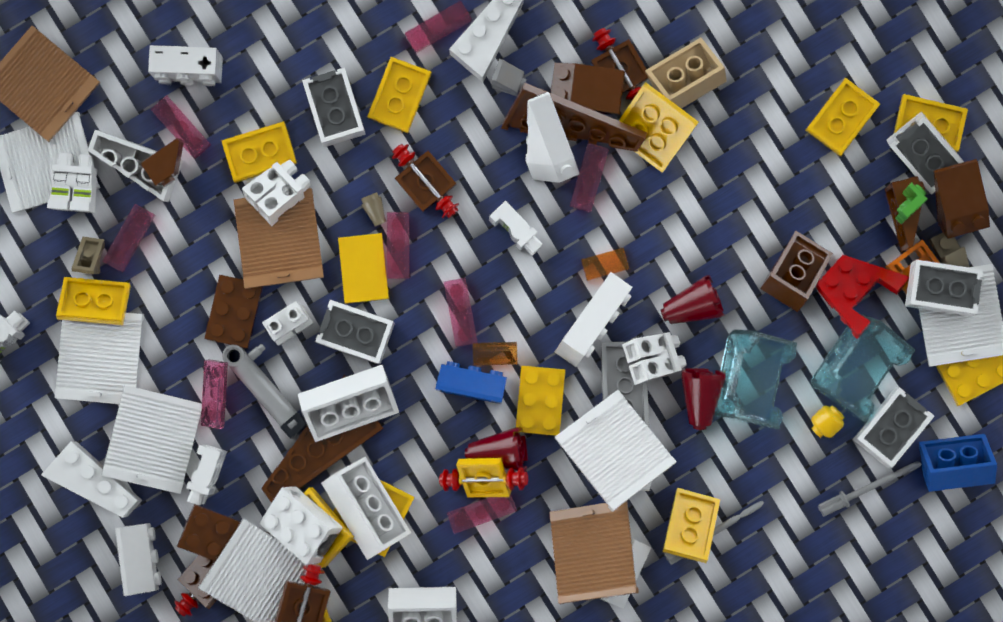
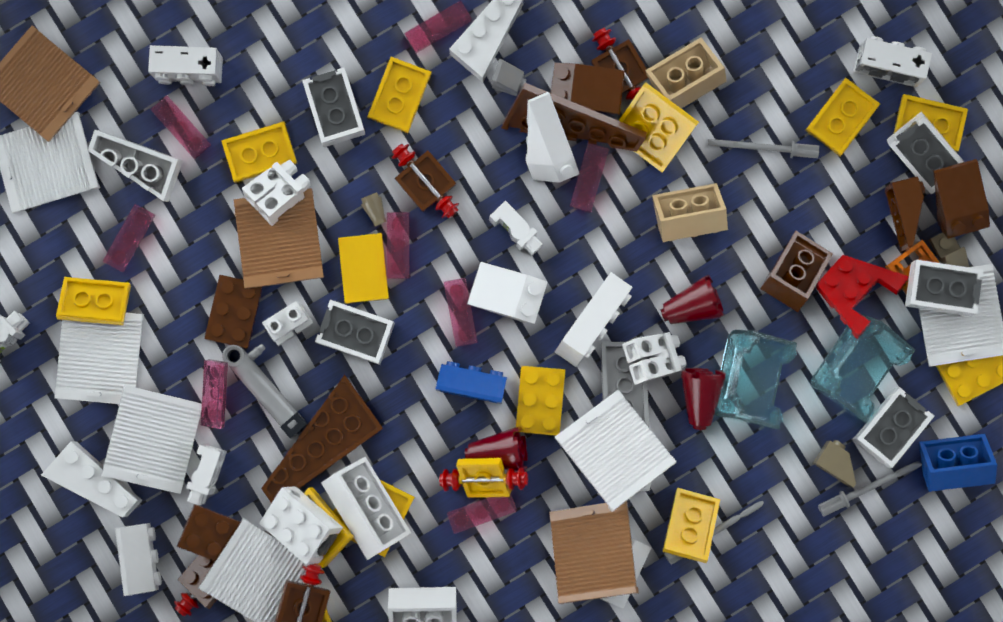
white hips [47,153,98,213] -> none
dark tan slope [71,237,105,274] -> none
reddish brown slope [140,138,184,187] -> none
white slope [298,365,399,442] -> none
clear orange tile [473,342,518,366] -> none
clear orange tile [581,248,629,281] -> none
yellow head [811,405,845,438] -> none
bright green bracket [895,183,927,224] -> none
none -> white slope [467,262,547,324]
none -> tan slope [652,183,728,242]
none -> light grey piece [708,139,819,158]
none -> dark tan slope [813,440,856,488]
none -> white piece [853,36,932,87]

